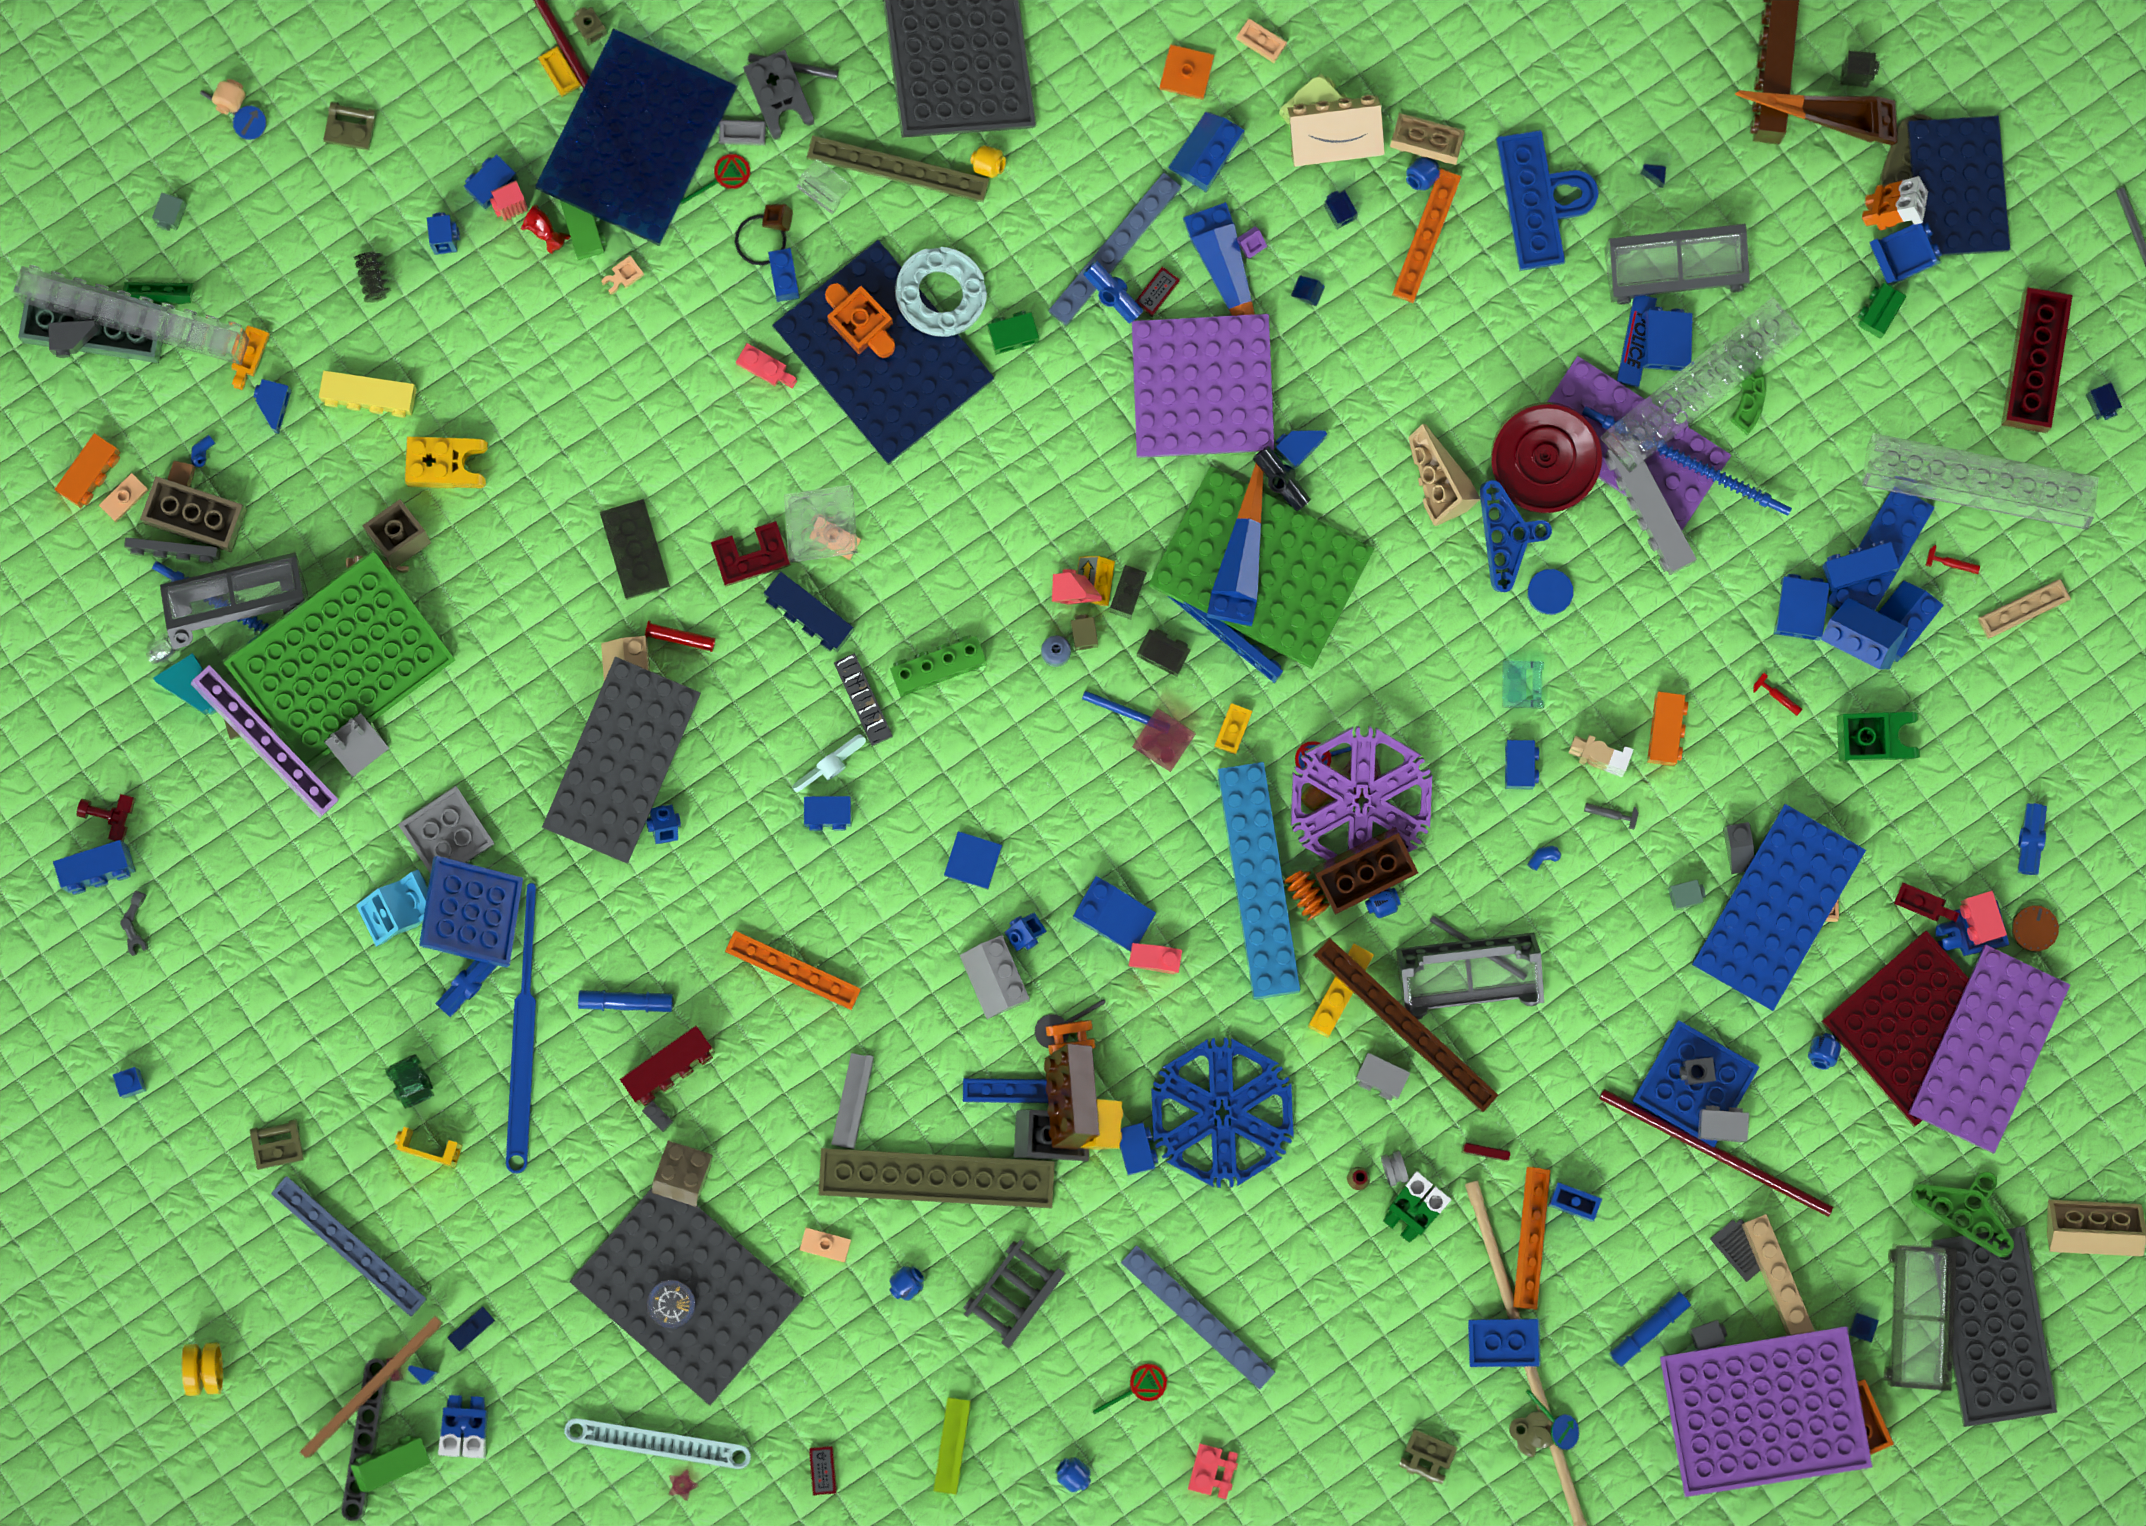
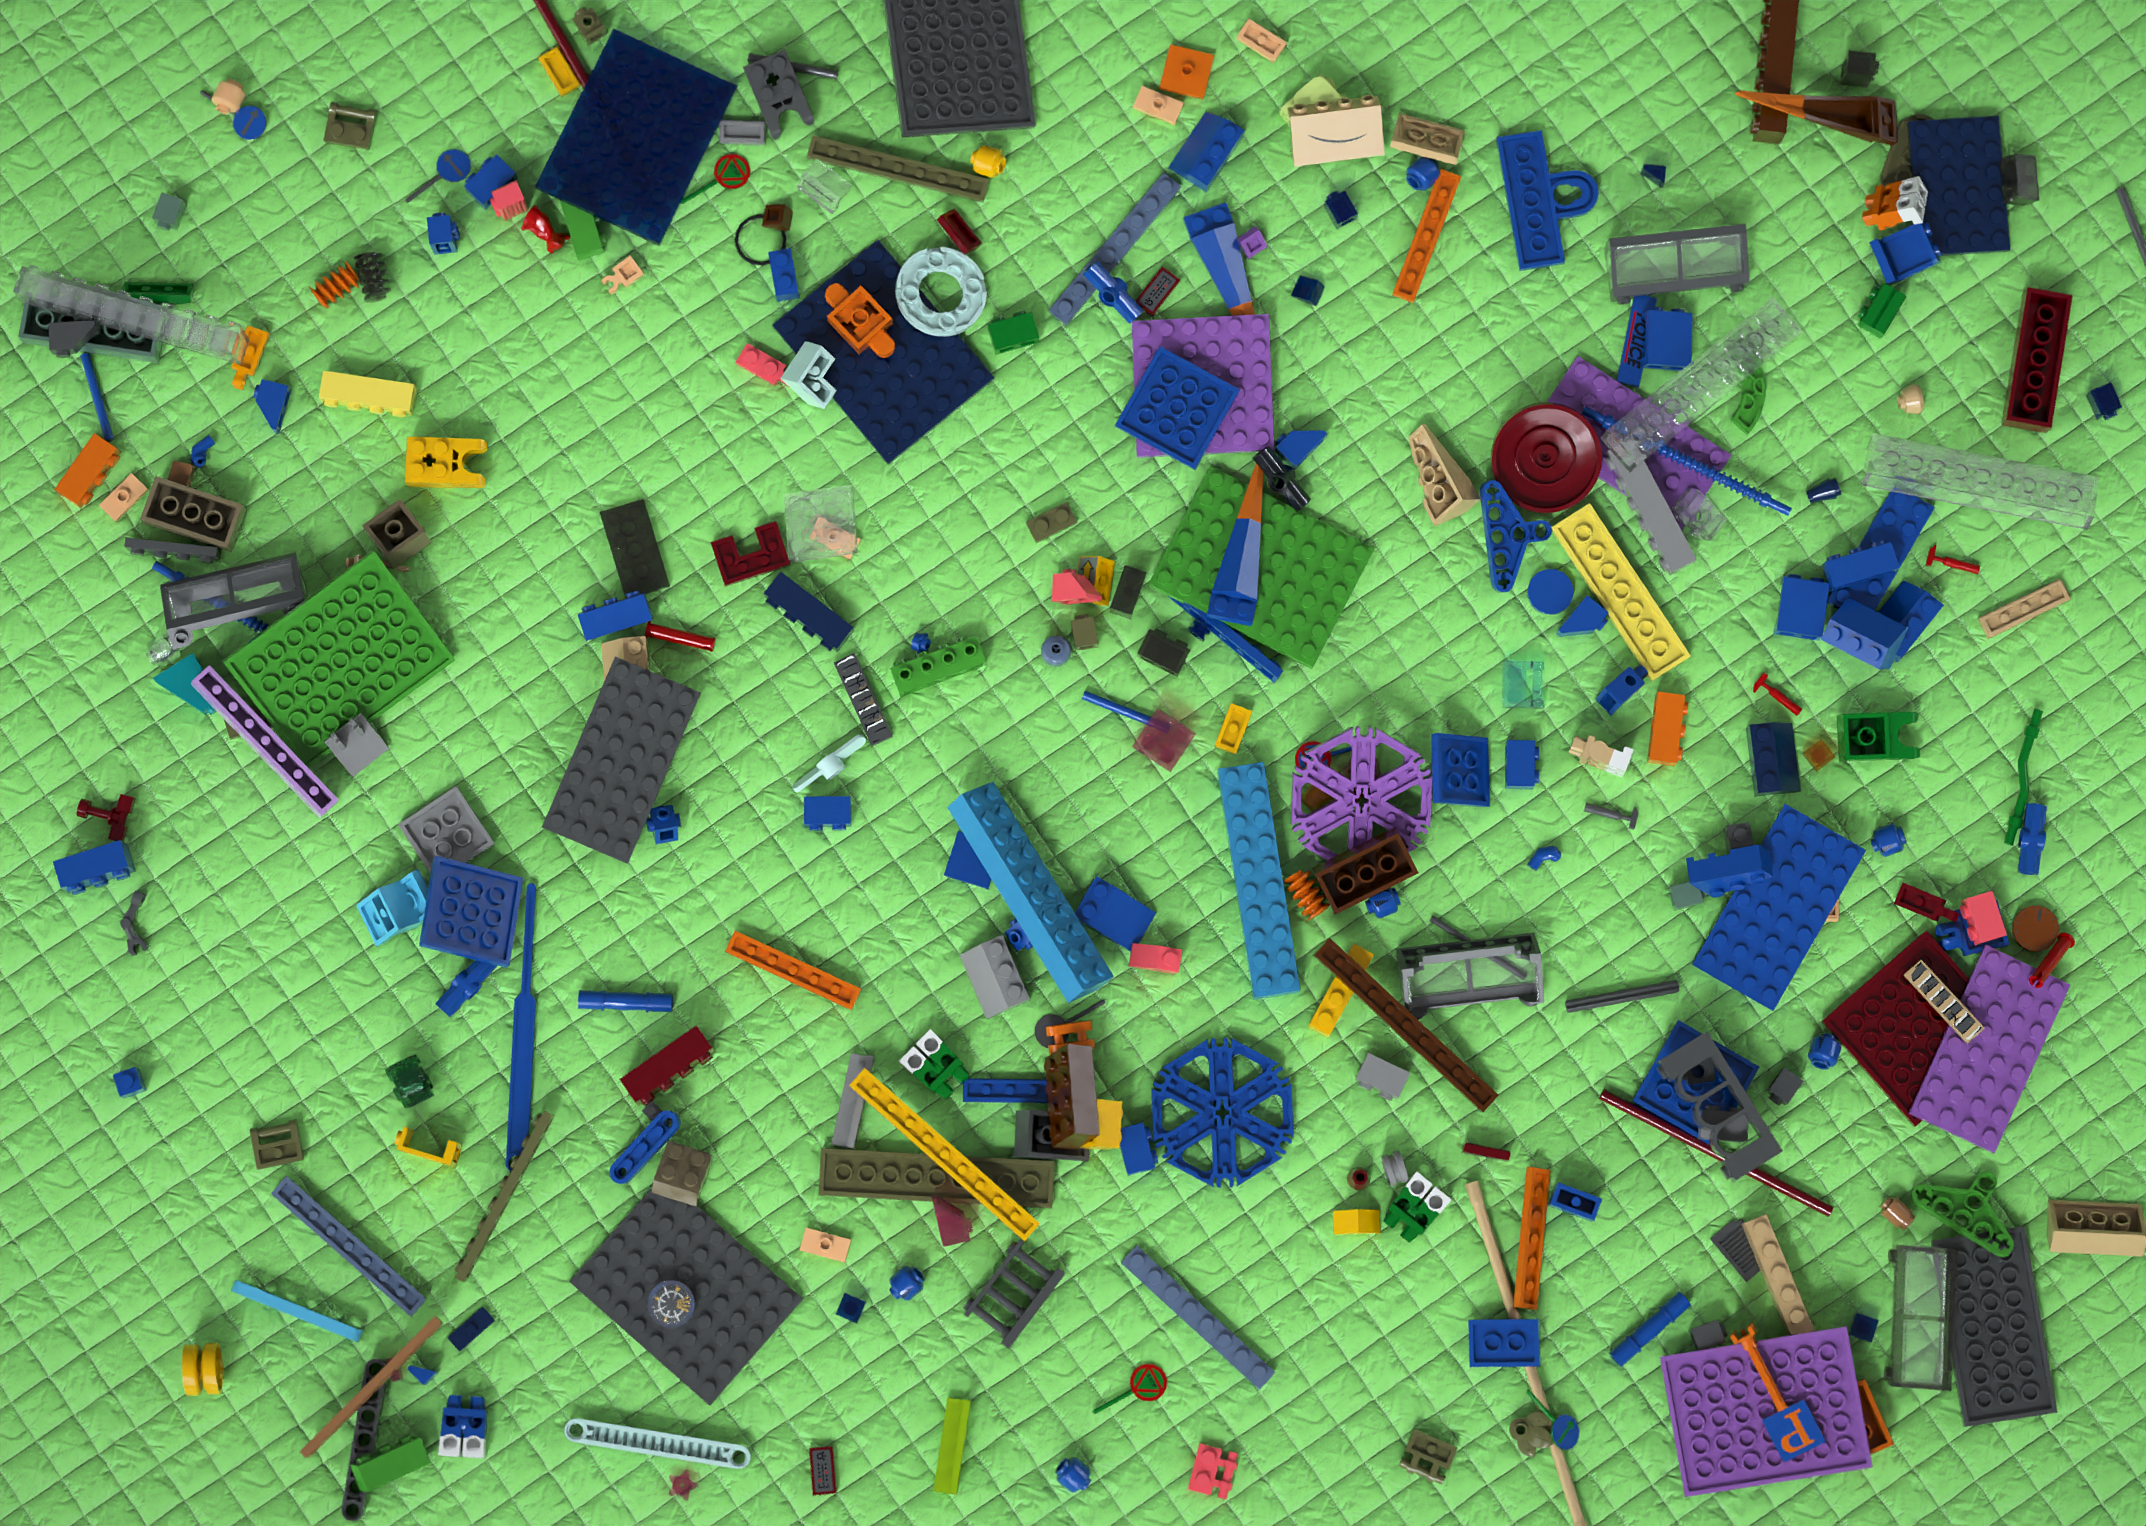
none -> blue bar [80,353,114,442]
none -> medium azure beam [231,1280,363,1342]
none -> orange piece [308,261,359,309]
none -> blue piece [405,149,471,203]
none -> olive plate [455,1111,555,1282]
none -> blue brick [578,590,653,641]
none -> blue plate [609,1110,681,1184]
none -> light aqua brick [781,341,837,409]
none -> clear blue plate [836,1293,866,1324]
none -> yellow plate [849,1068,1040,1241]
none -> green hips [899,1029,970,1100]
none -> blue plate [911,632,931,654]
none -> clear pink slope [932,1195,973,1247]
none -> dark red tile [937,208,982,255]
none -> dark azure brick [947,782,1114,1003]
none -> olive plate [1026,502,1077,544]
none -> blue plate [1115,346,1240,470]
none -> light nougat plate [1133,86,1184,125]
none -> clear blue bush [1187,620,1210,642]
none -> yellow slope [1333,1209,1380,1235]
none -> blue plate [1431,733,1490,807]
none -> light yellow plate [1551,503,1691,682]
none -> blue slope [1556,595,1609,637]
none -> dark grey axle [1565,980,1679,1013]
none -> blue torso [1595,665,1648,716]
none -> dark grey fence [1657,1031,1783,1182]
none -> clear brick [1671,488,1728,541]
none -> blue wedge [1686,844,1773,897]
none -> piece [1730,1322,1826,1463]
none -> dark blue slope [1746,722,1801,797]
none -> dark grey brick [1766,1067,1804,1106]
none -> clear orange plate [1802,739,1835,772]
none -> dark blue cone [1806,478,1842,504]
none -> blue head [1870,823,1907,857]
none -> medium nougat brick [1880,1196,1915,1230]
none -> tan cone [1897,384,1924,415]
none -> tile [1904,960,1985,1044]
none -> clear smoke brick [2000,154,2039,206]
none -> green bar [2004,709,2043,846]
none -> red pin [2029,932,2075,988]

